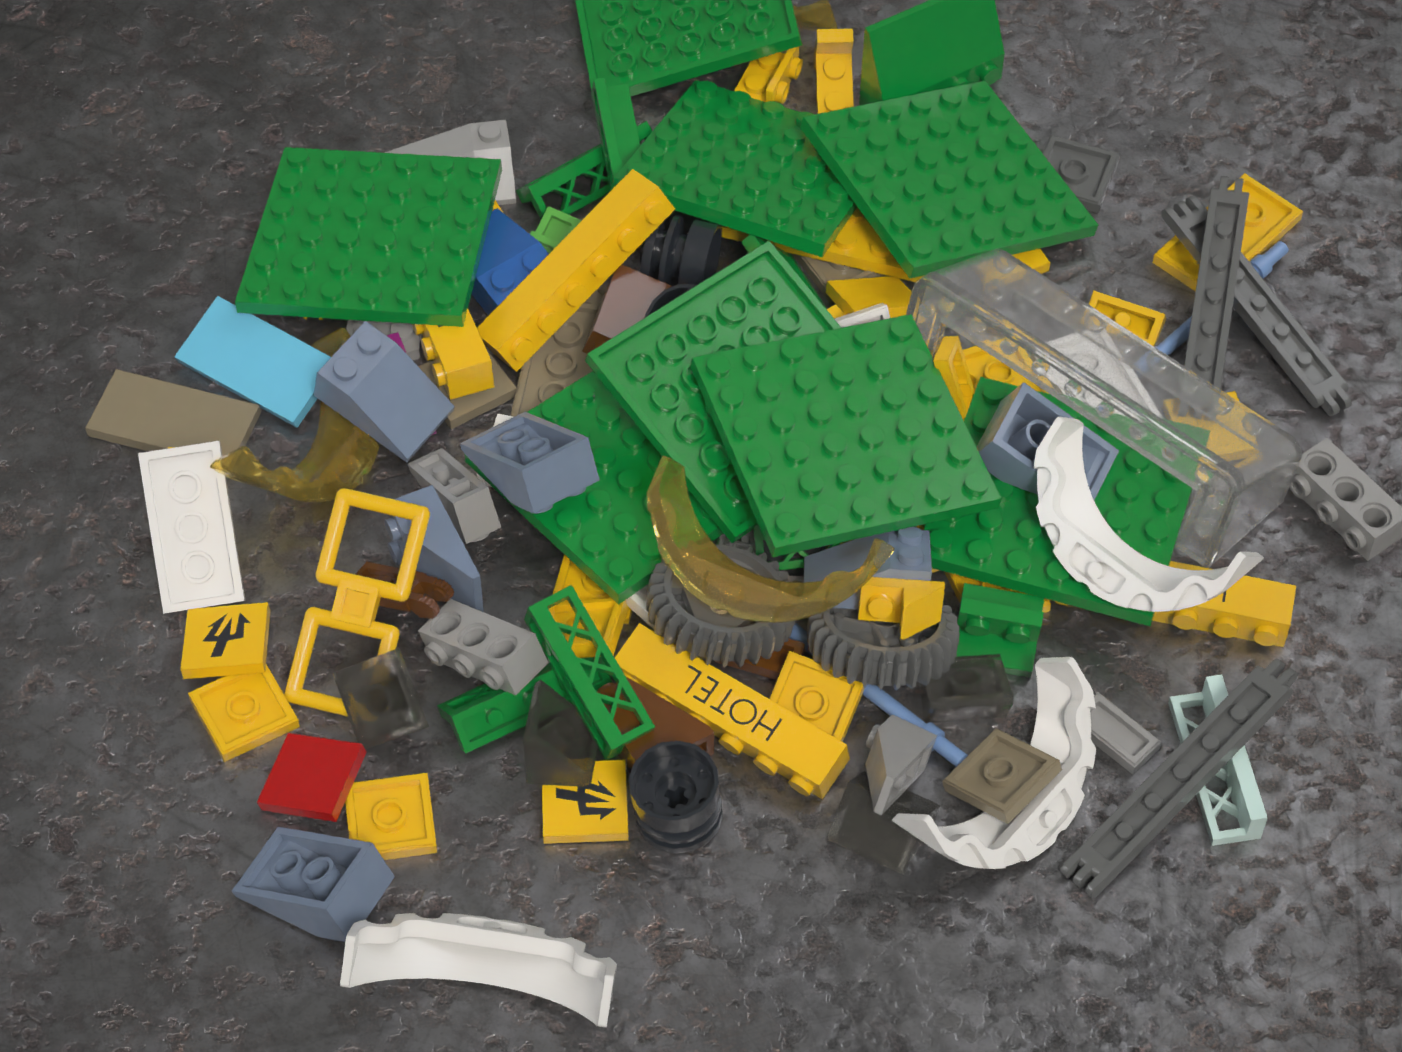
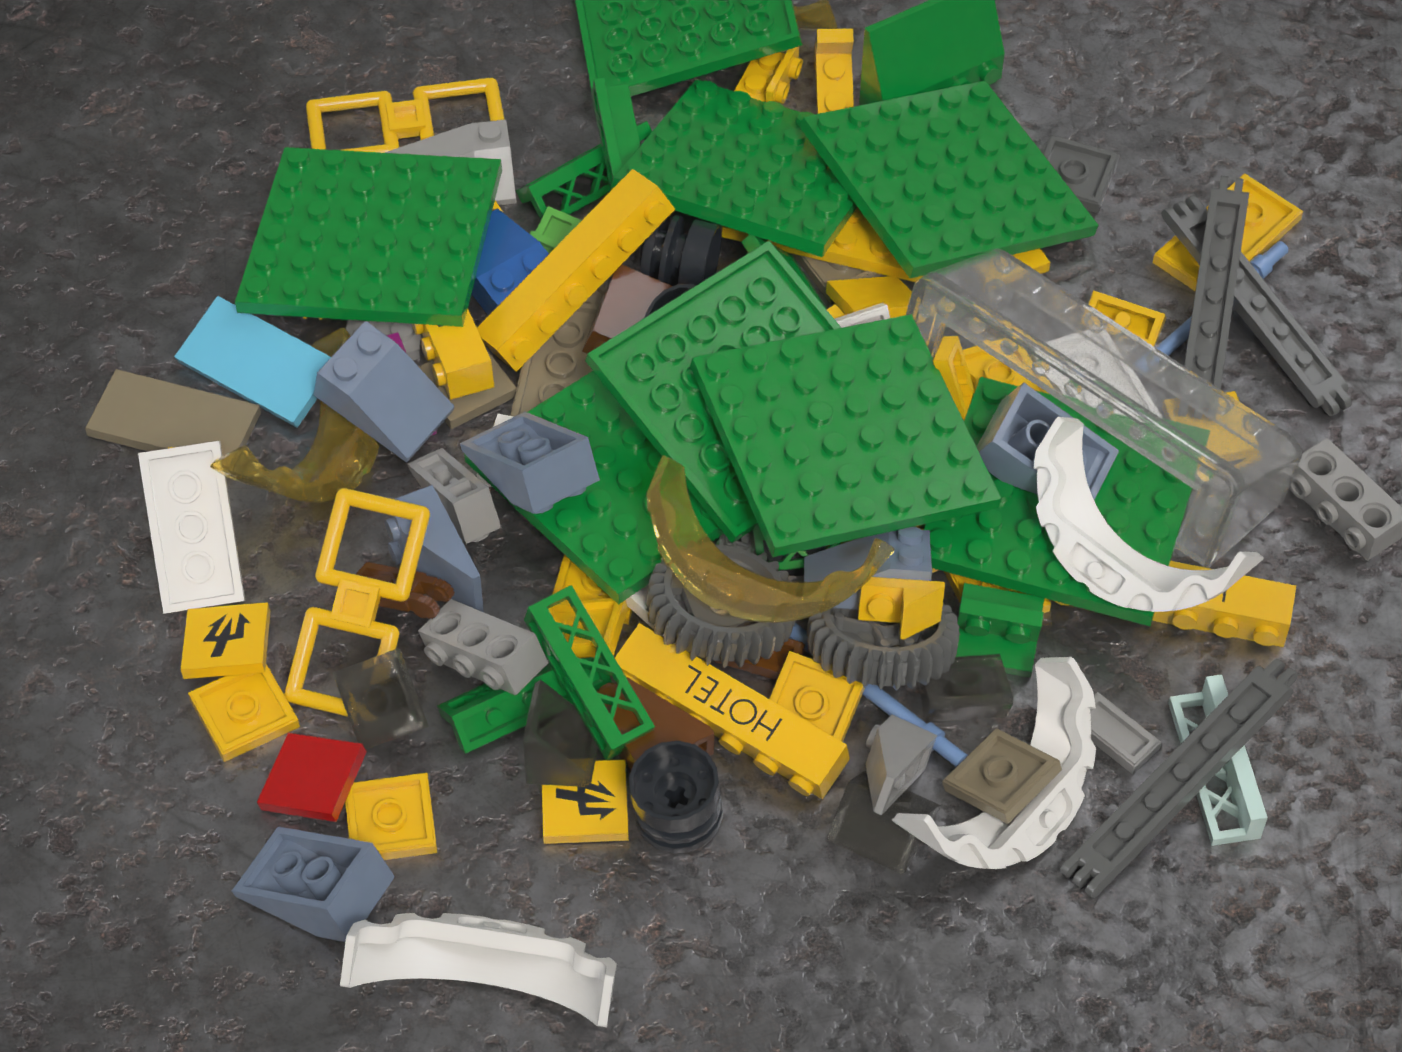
none -> yellow bar [306,78,505,153]

